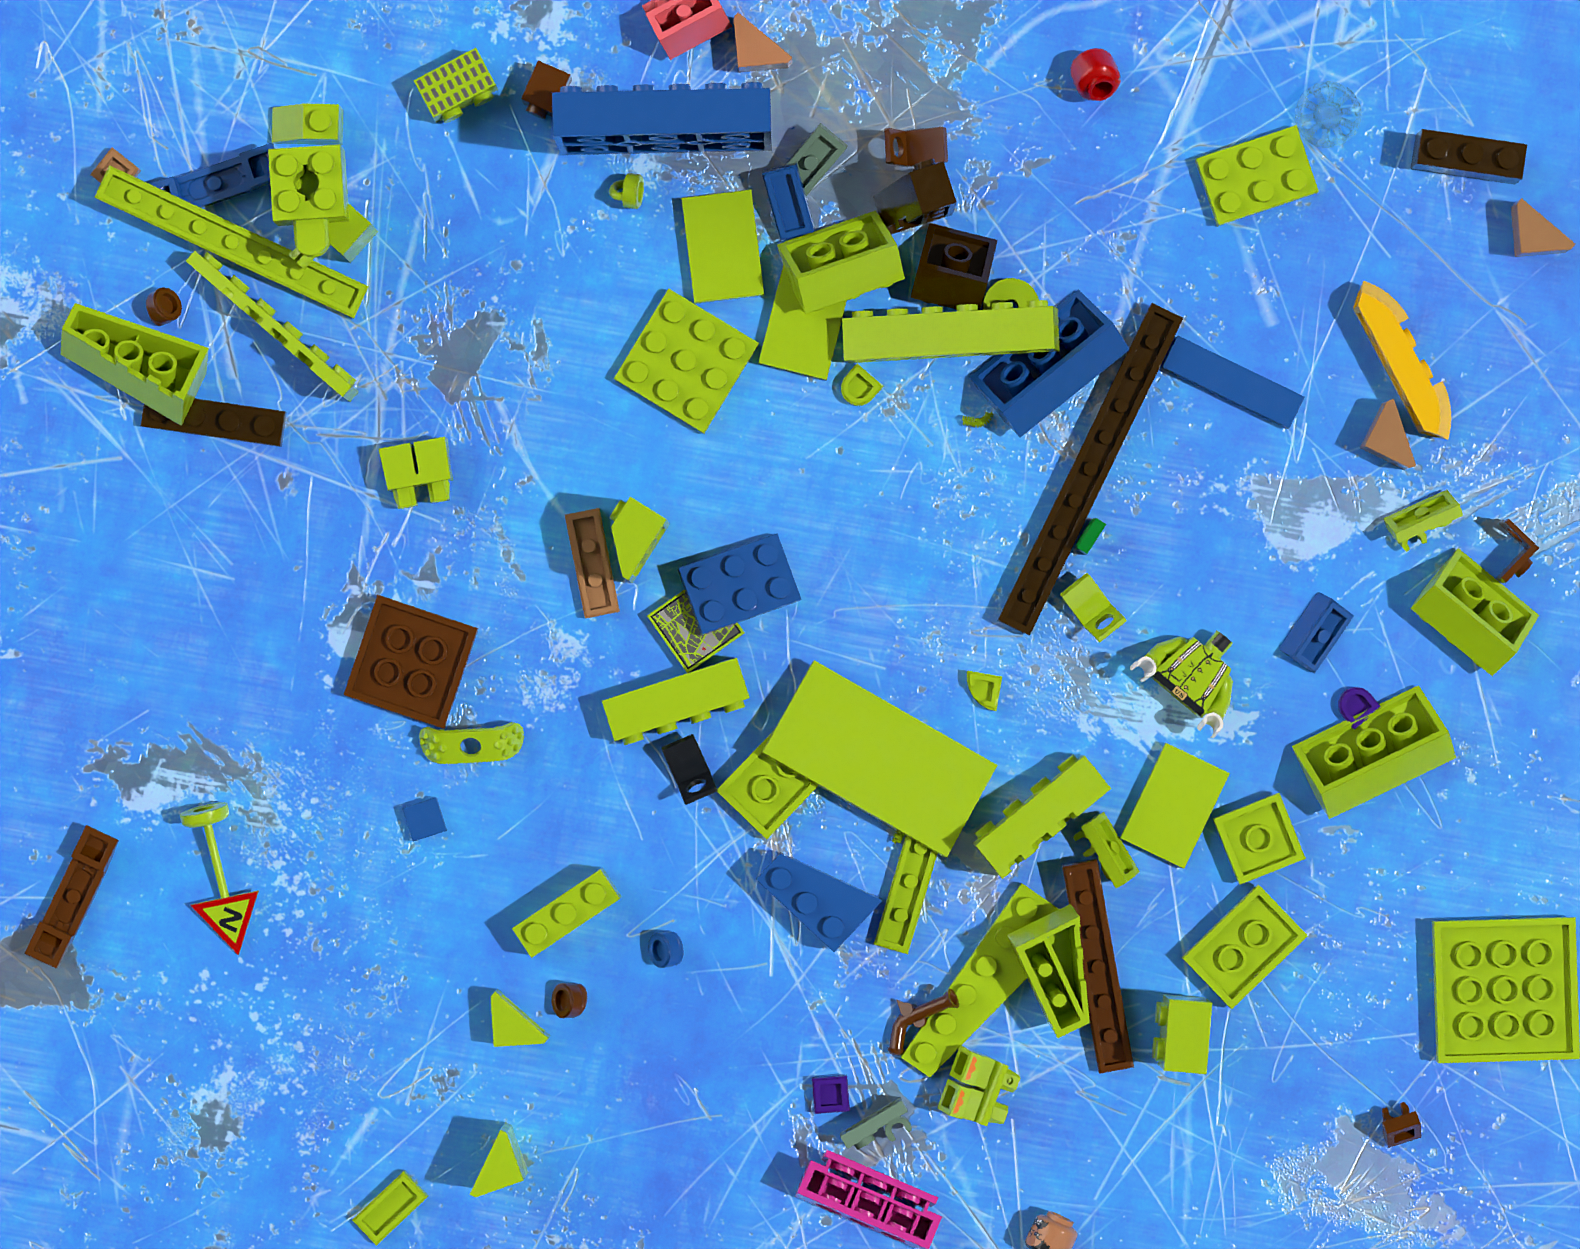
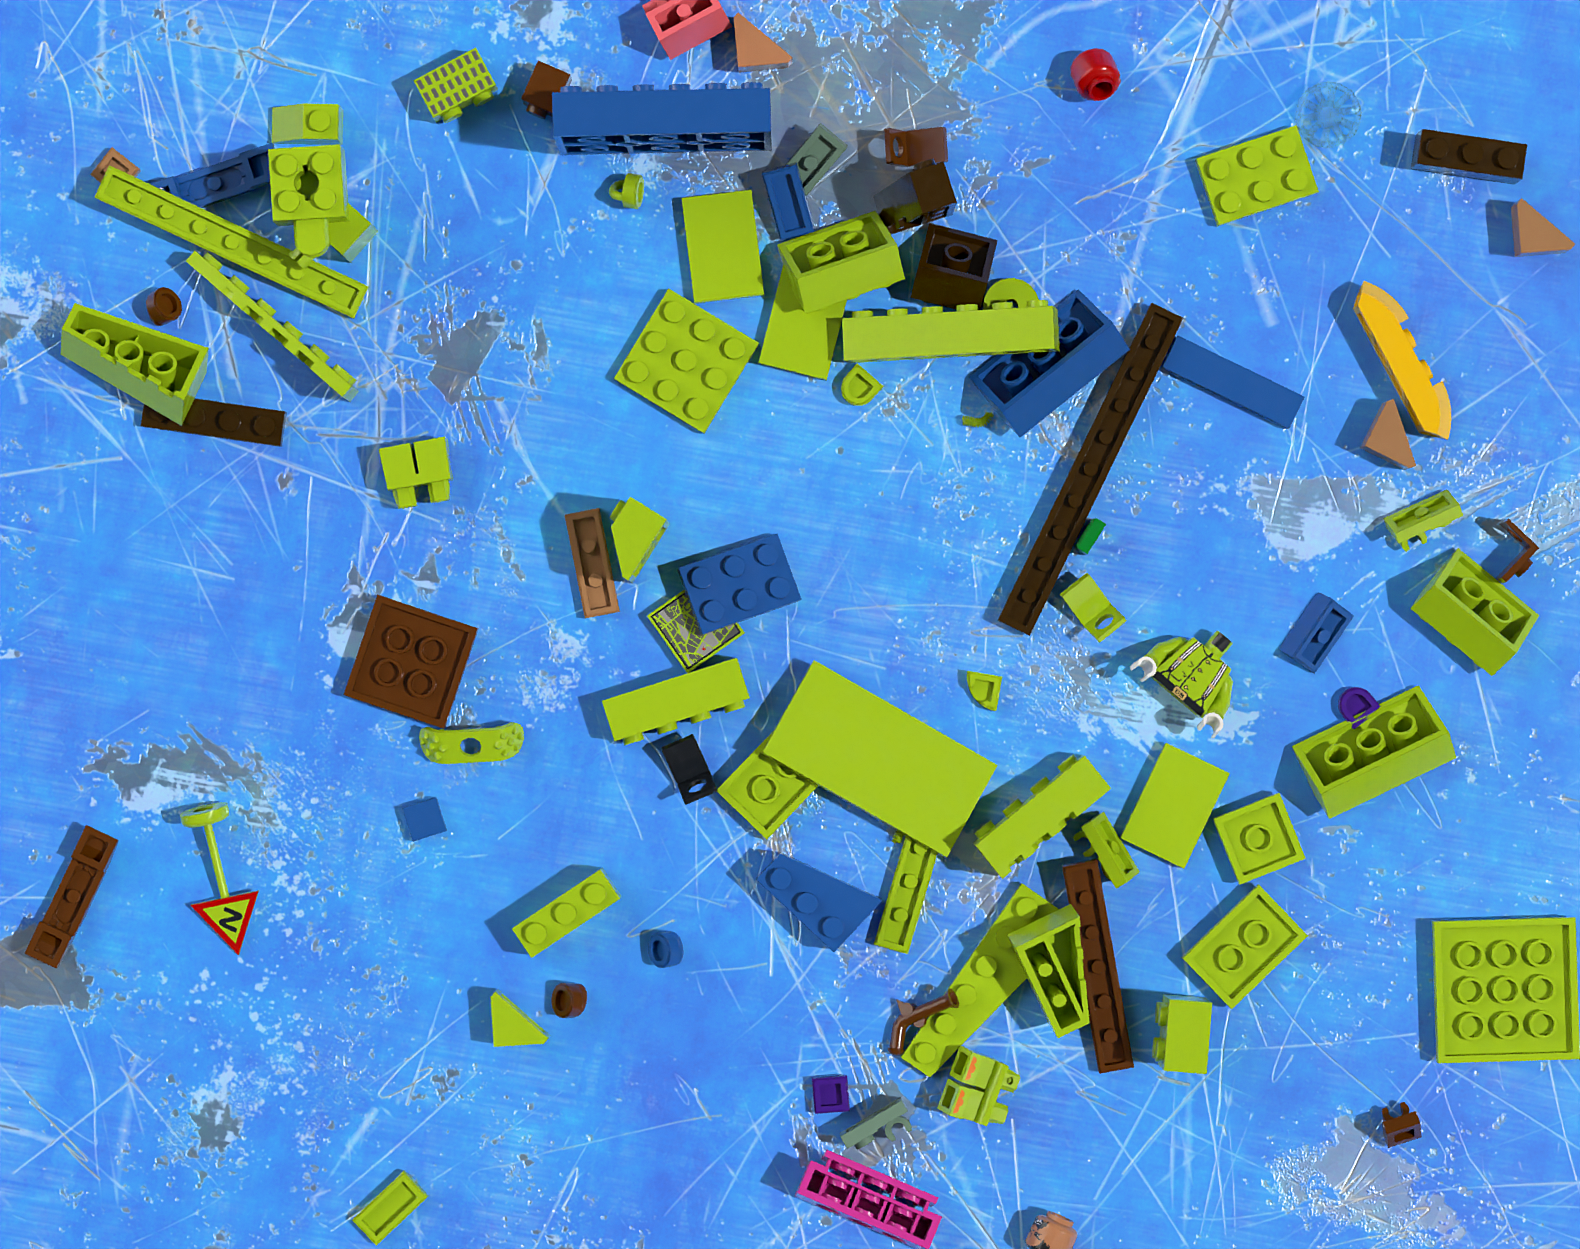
lime slope [469,1122,528,1197] -> none

